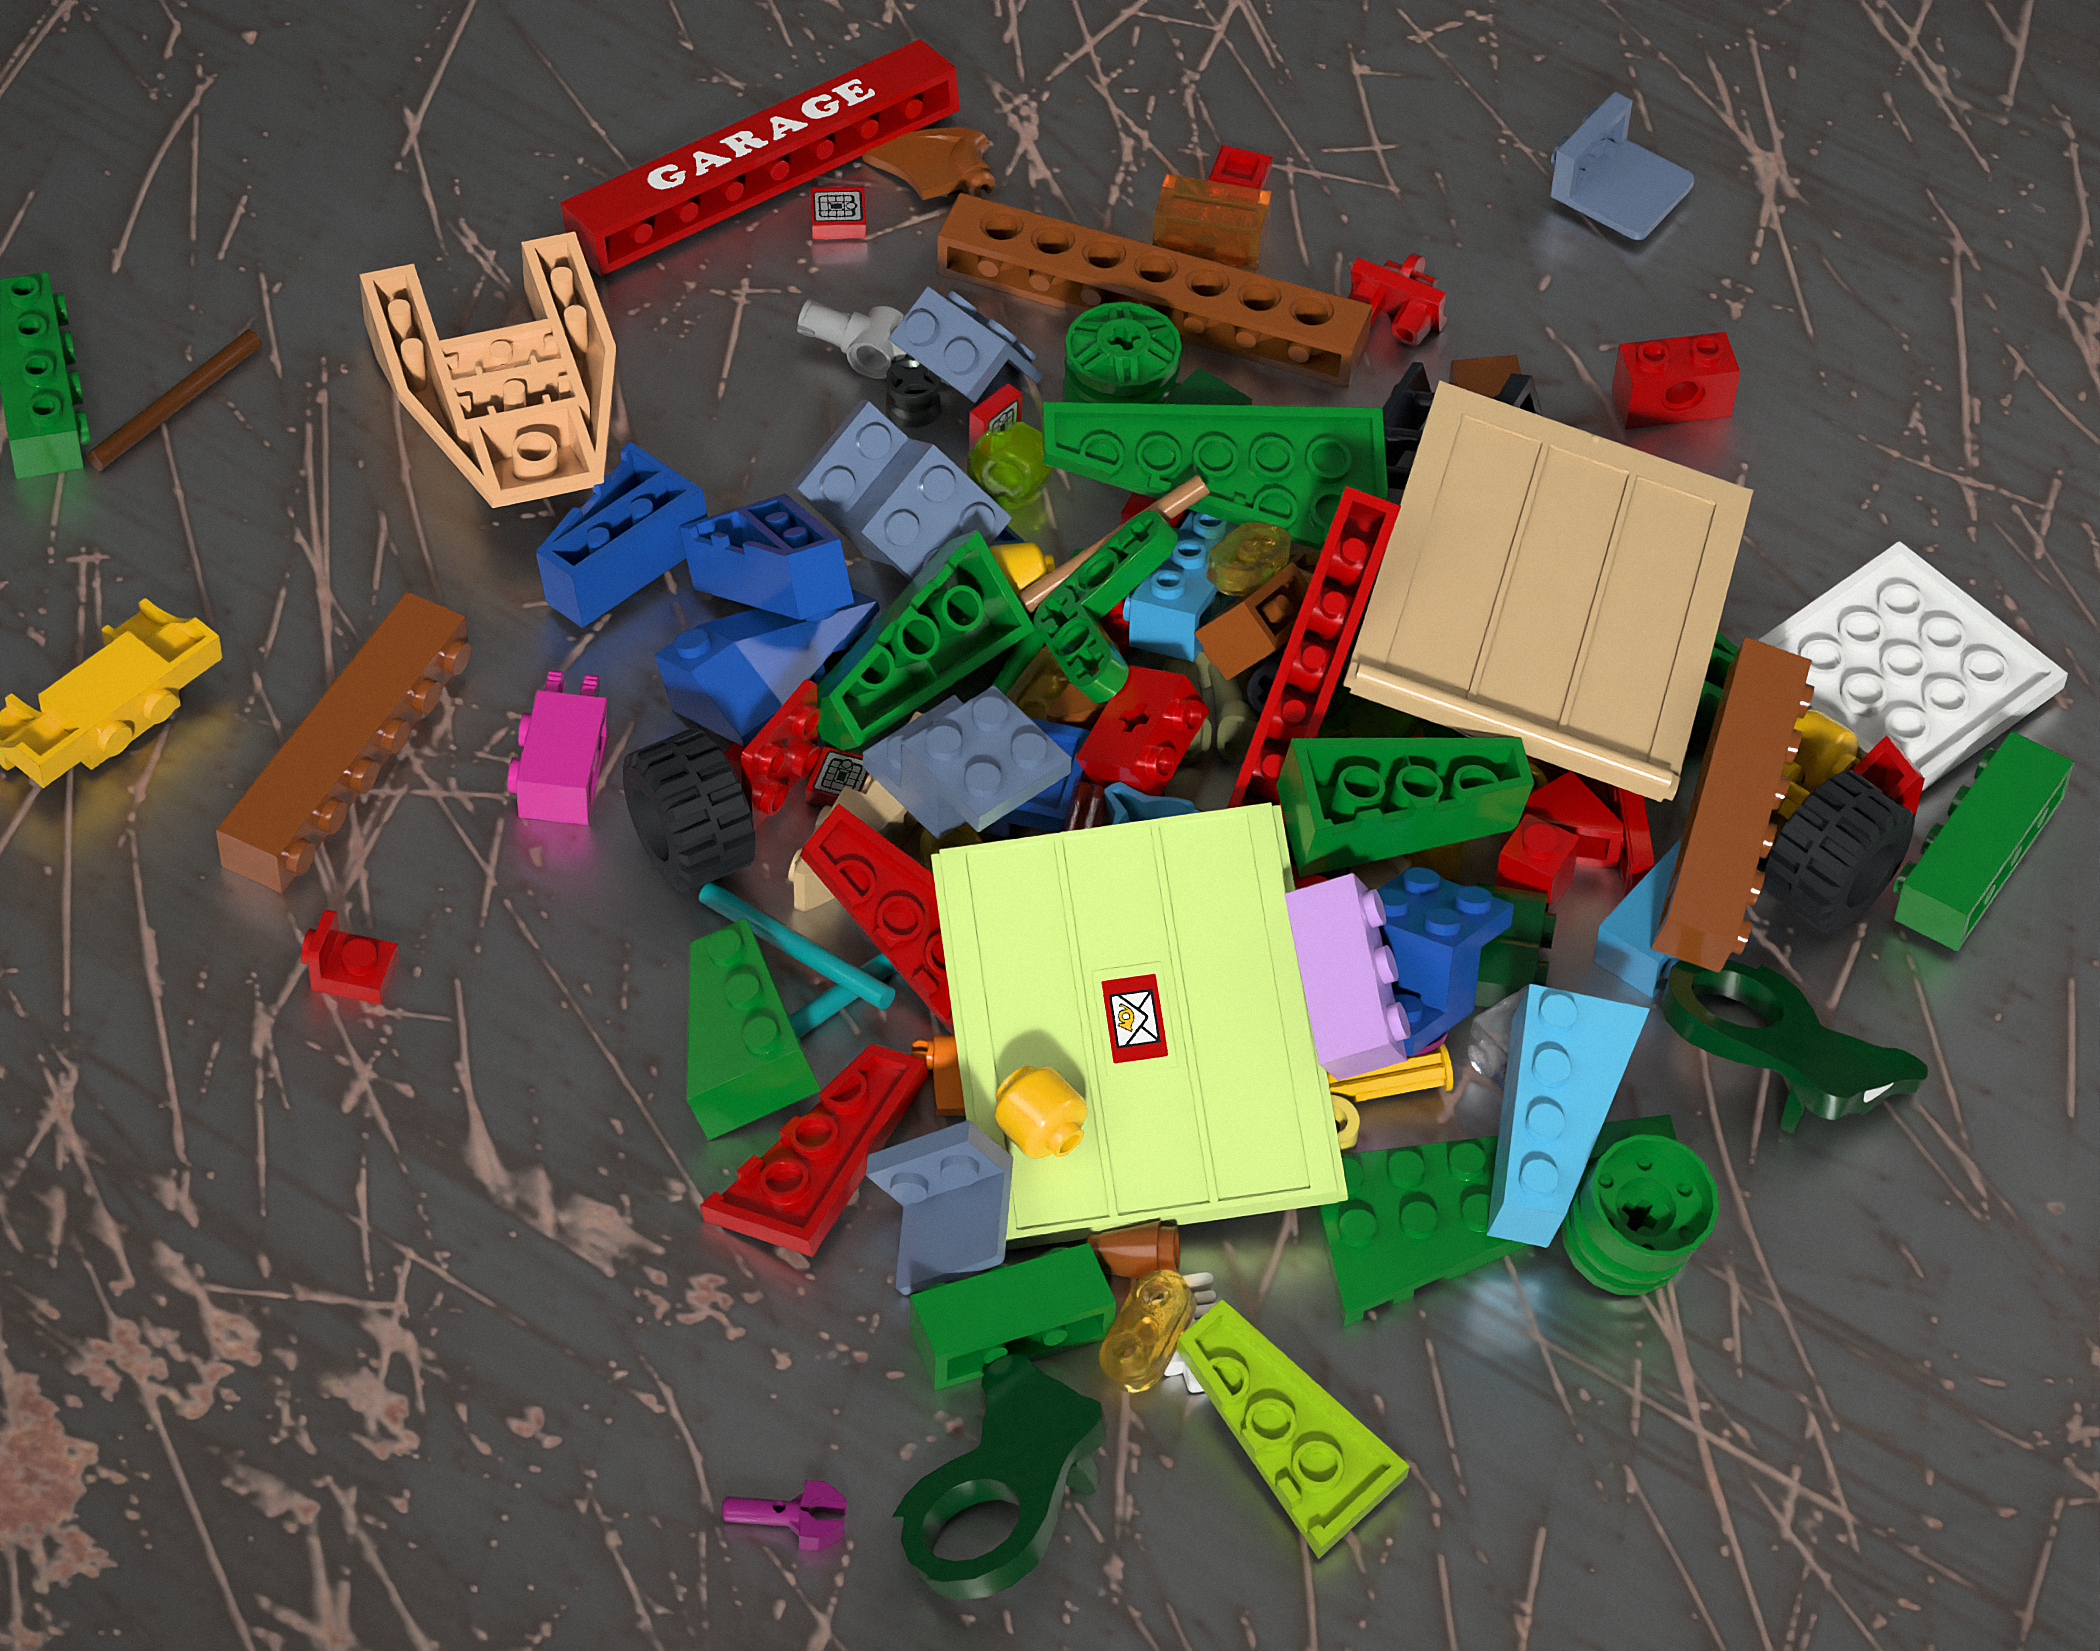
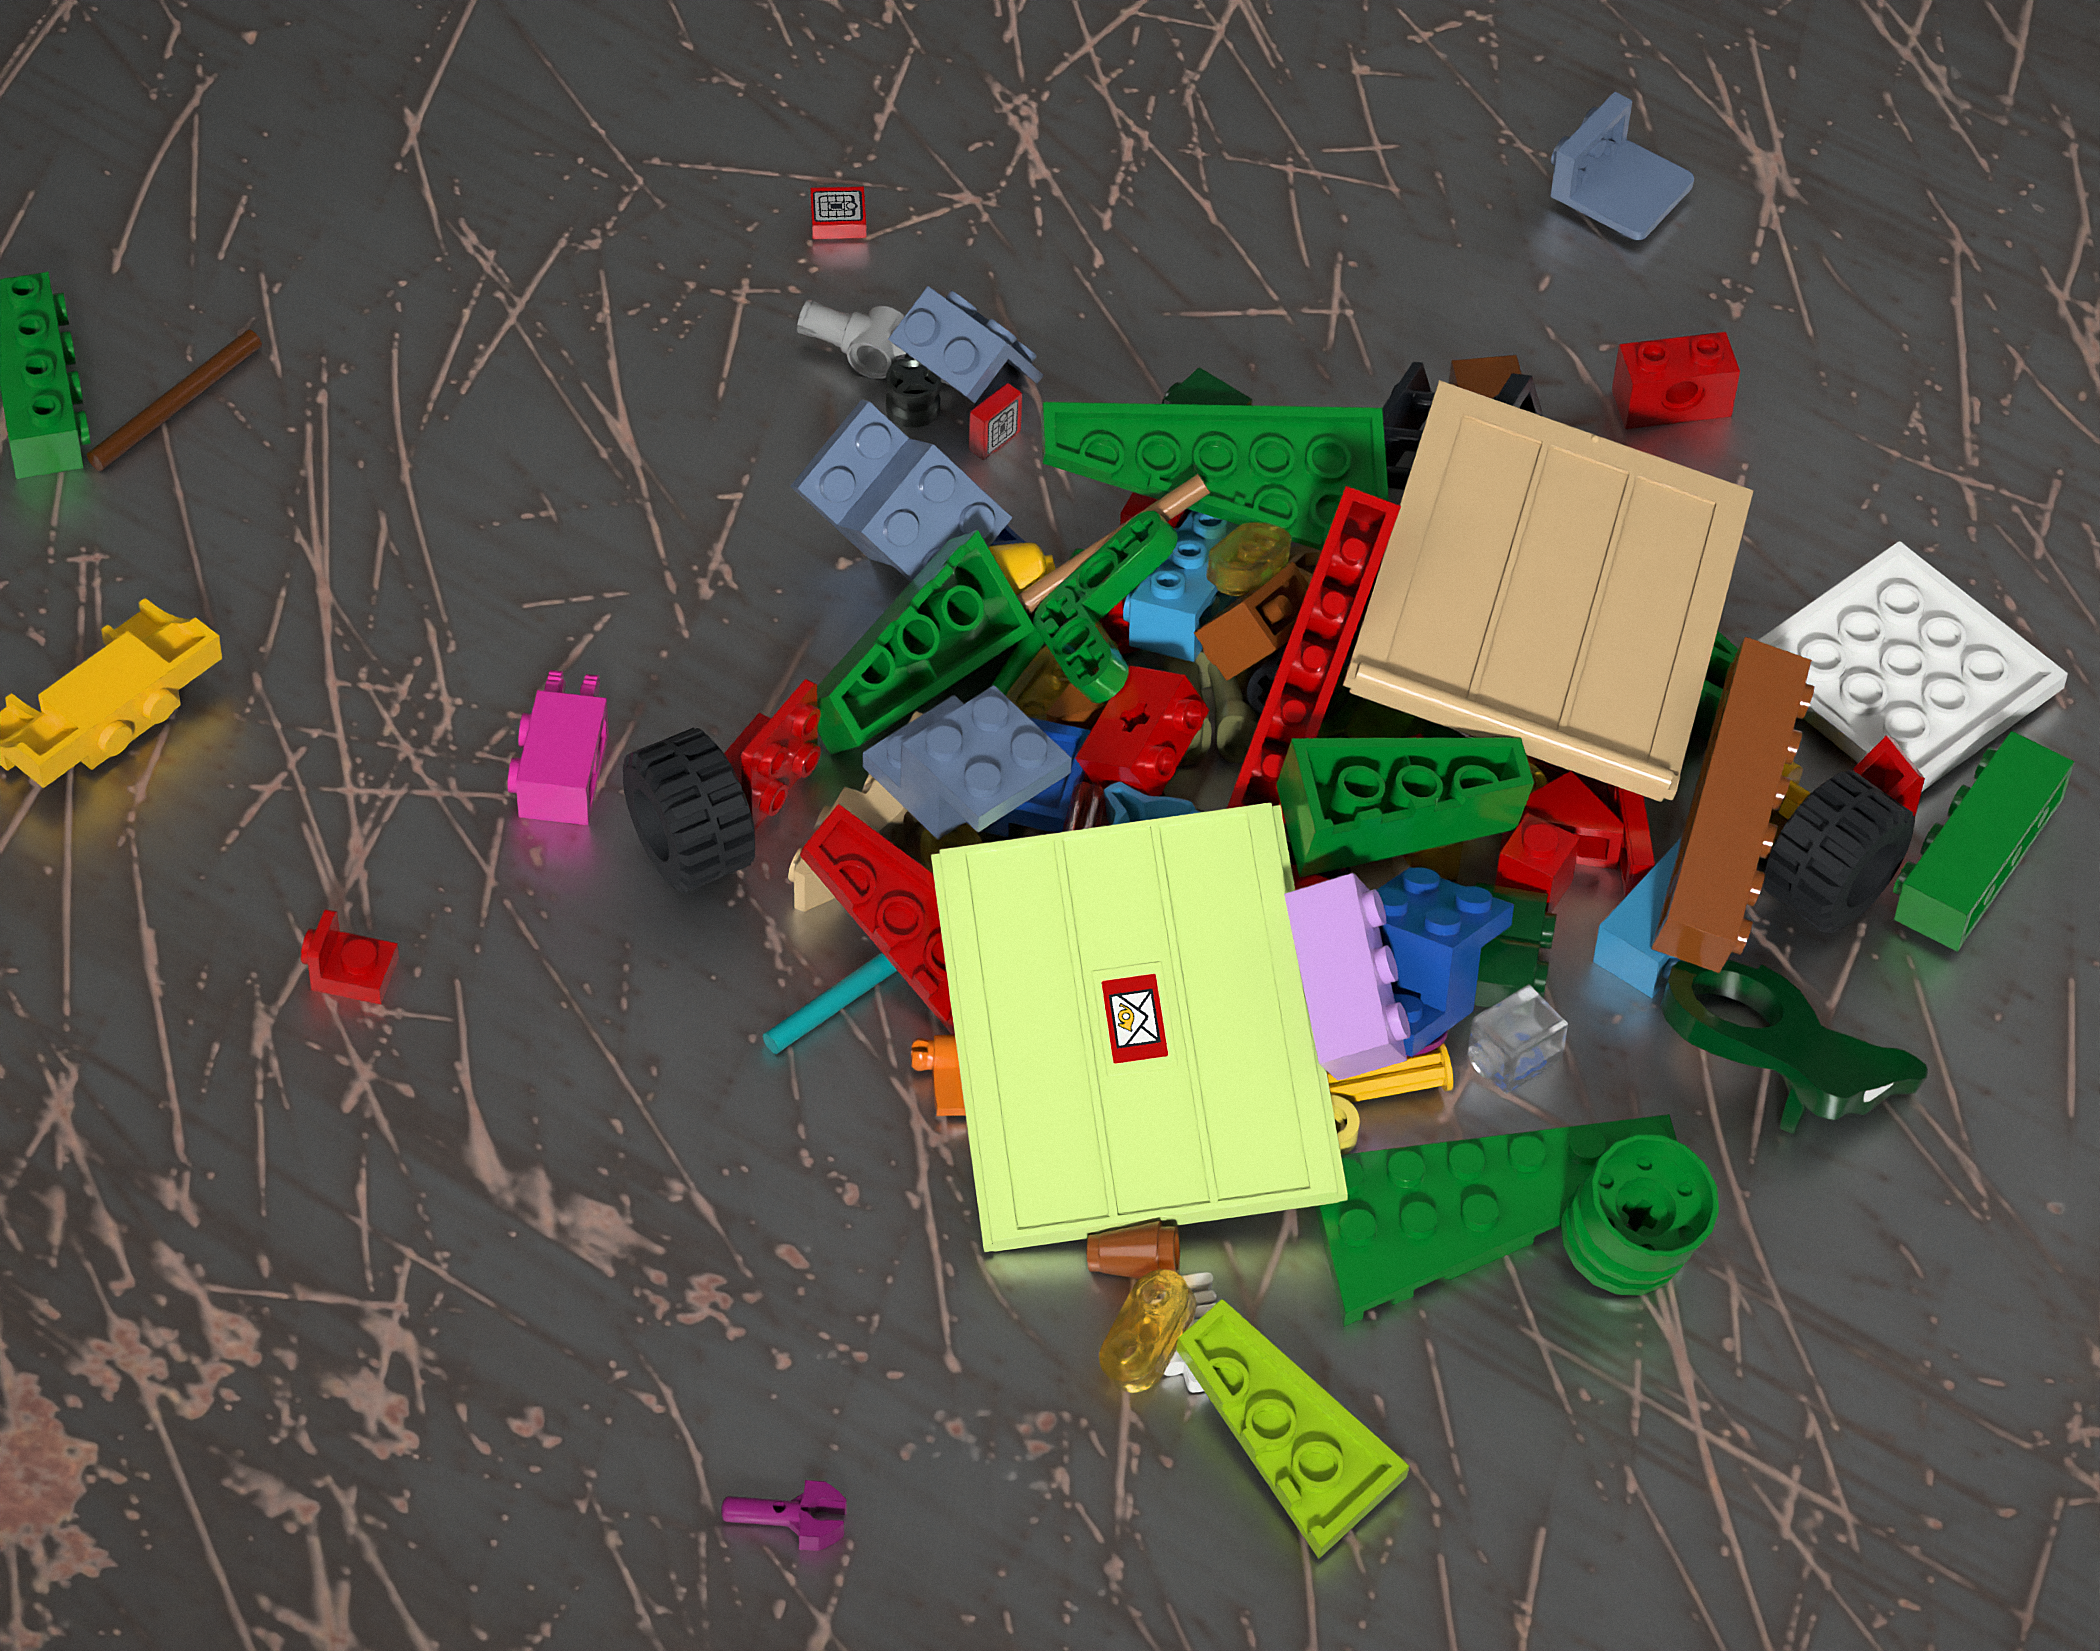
dark orange brick [216,591,472,893] -> none
light nougat wedge [359,231,617,508] -> none
blue wedge [536,441,708,628] -> none
red brick [560,39,960,277] -> none
blue wedge [654,588,880,747] -> none
blue wedge [679,493,854,621] -> none
green wedge [686,918,821,1141] -> none
teal bar [699,882,895,1010] -> none
red wing [700,1043,929,1257] -> none
tile [805,746,869,807] -> none
dark orange arm [862,127,995,200] -> none
sand blue bracket [866,1120,1013,1295] -> none
dark green animal [892,1354,1108,1600] -> none
green brick [909,1243,1116,1391] -> none
dark orange brick [937,193,1372,388] -> none
clear neon green hair [966,421,1053,511] -> none
yellow head [995,1065,1087,1159] -> none
green wheel [1062,302,1182,404] -> none
clear orange brick [1152,173,1272,269] -> none
red tile [1207,145,1273,205] -> none
red hips [1348,253,1447,347] -> none
medium azure wedge [1487,984,1650,1248] -> none
yellow head [1793,709,1860,793] -> none

